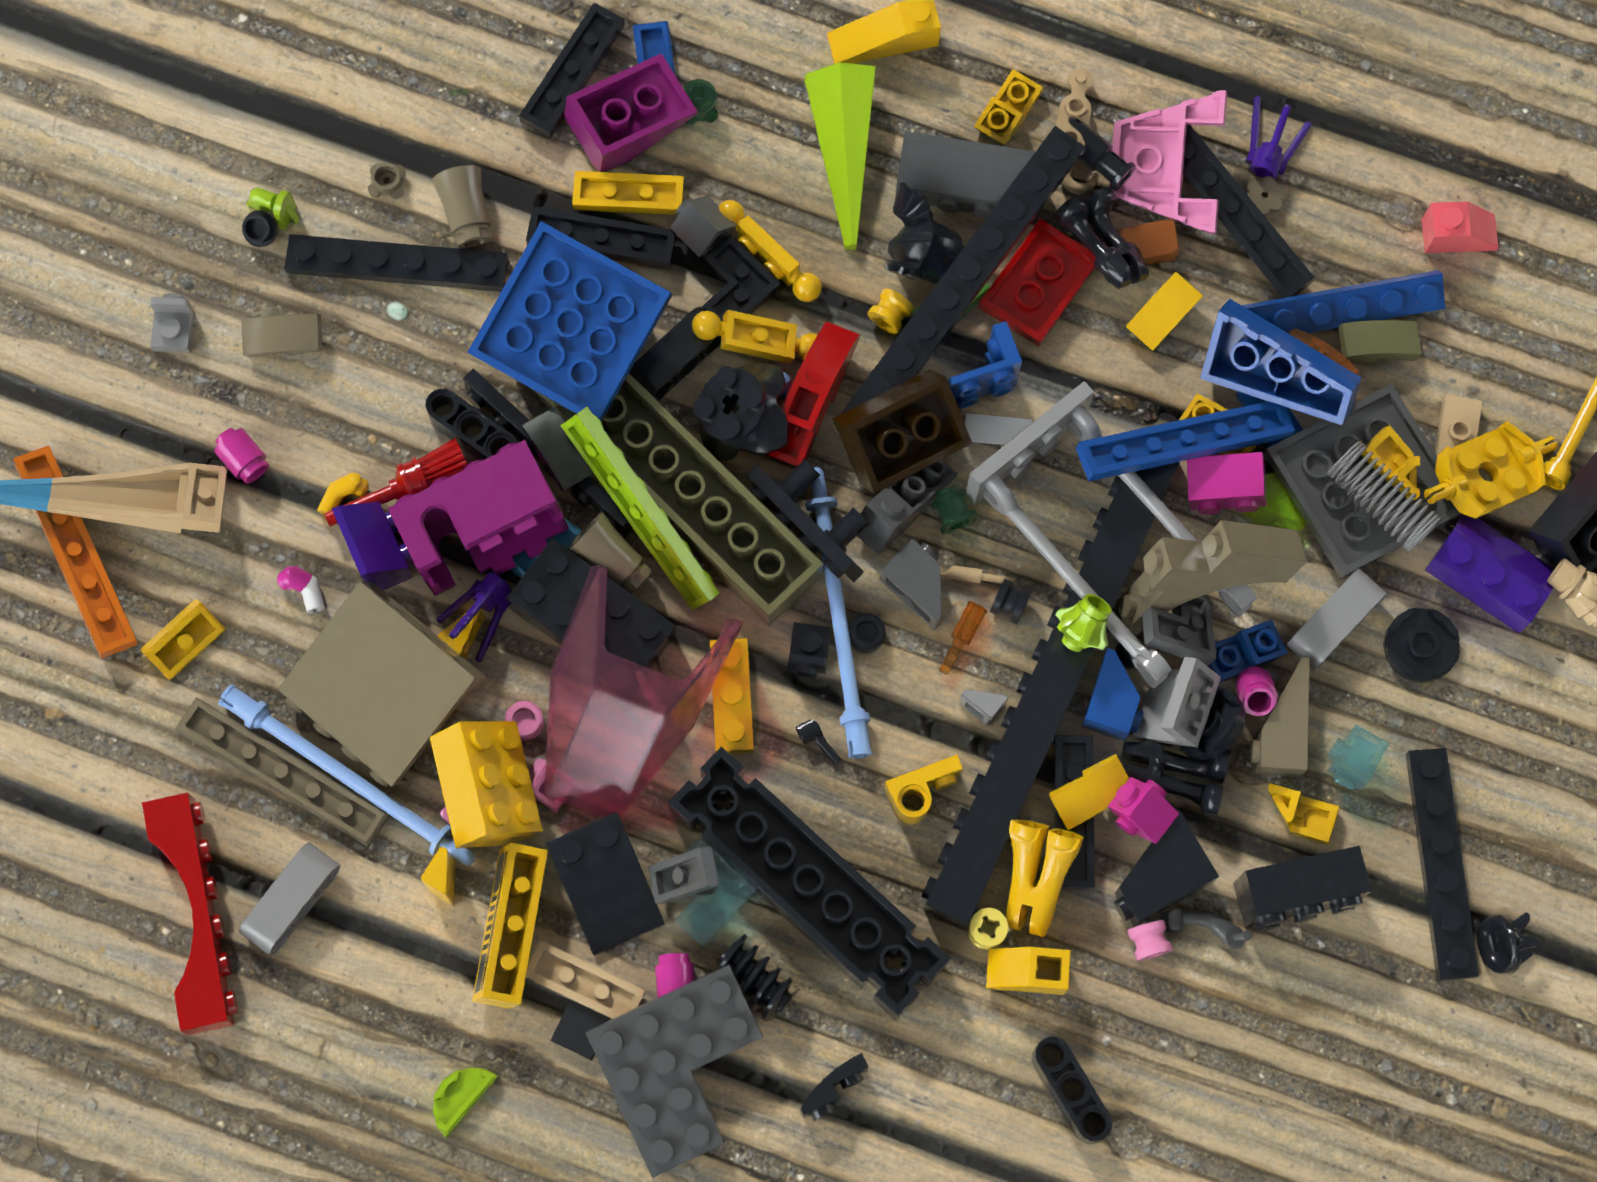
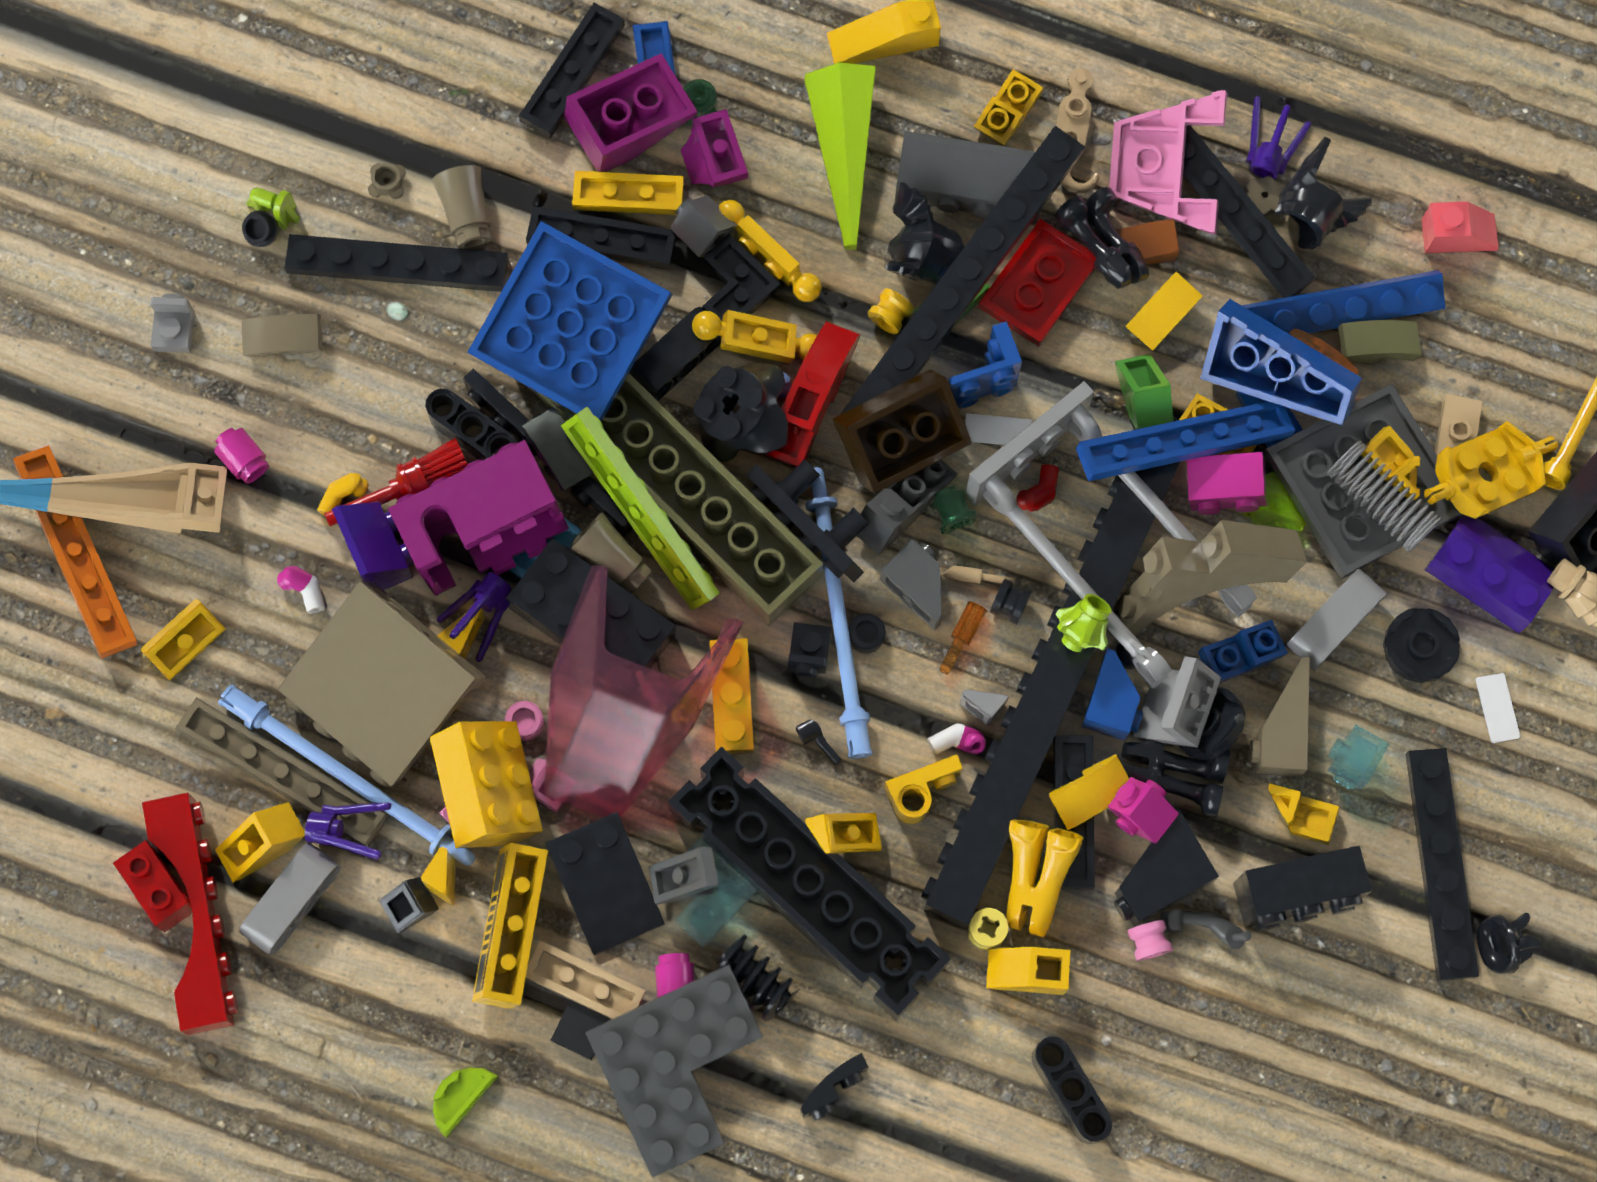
black piece [1068,116,1136,191] -> none
dark grey plate [1142,595,1217,666] -> none
dark pink brick [1235,667,1278,716] -> none
none -> red brick [113,840,192,933]
none -> yellow slope [215,802,305,882]
none -> dark purple plant [305,802,392,860]
none -> black slope [379,877,439,933]
none -> magenta slope [681,109,748,187]
none -> yellow slope [805,813,882,854]
none -> arm [927,723,986,755]
none -> red arm [1016,464,1059,512]
none -> bright green slope [1115,354,1174,429]
none -> black helmet [1275,137,1372,250]
none -> white sticker [1475,673,1520,743]

